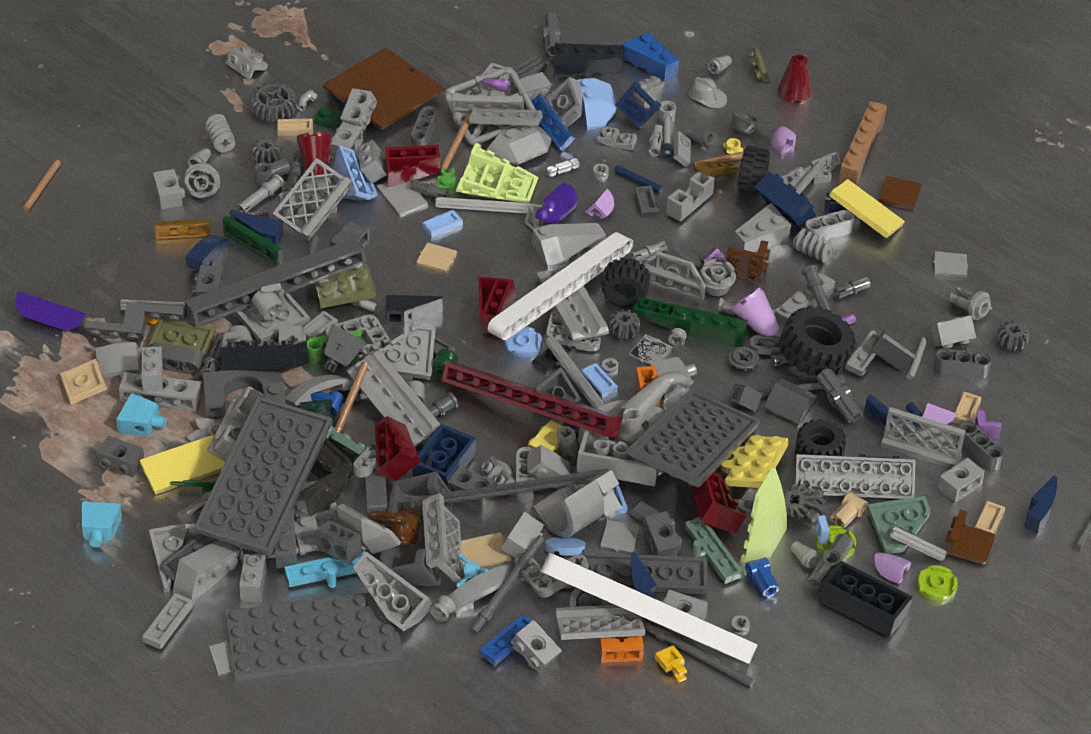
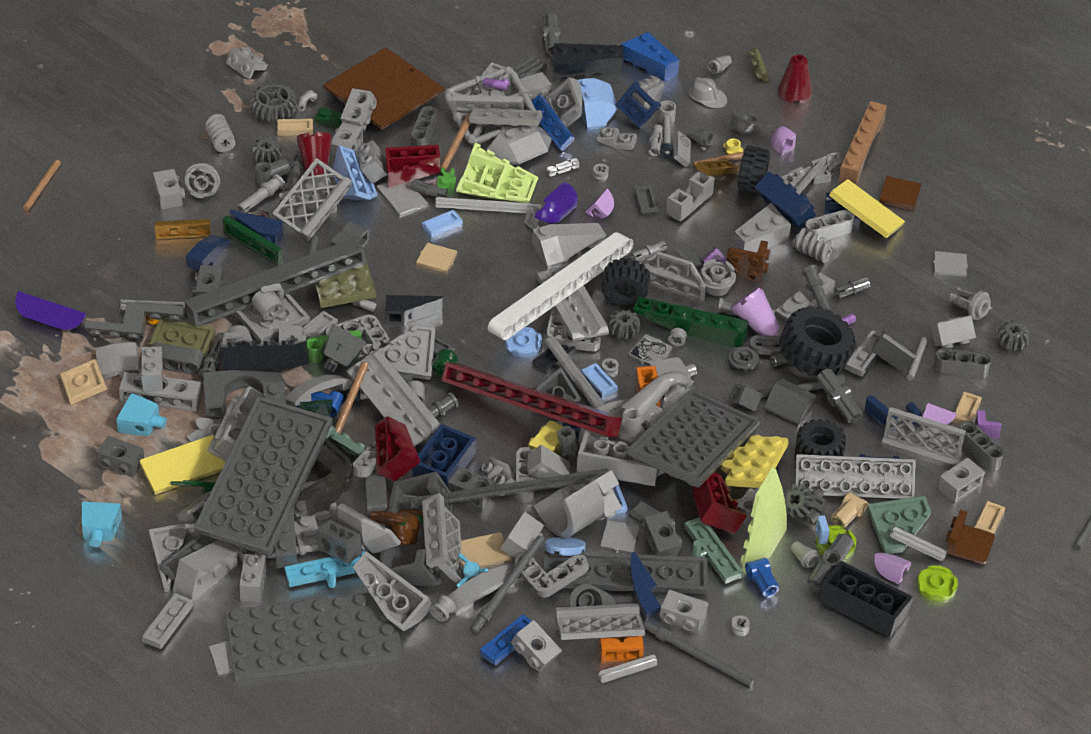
light grey cone [188,148,211,168] -> none
dark red wedge [478,276,516,333] -> none
white beam [541,553,757,664] -> none
dark blue bar [614,165,663,193] -> none
yellow plate [655,645,687,683] -> none
dark blue slope [1024,476,1057,534] -> none
none -> light grey axle [598,654,657,683]

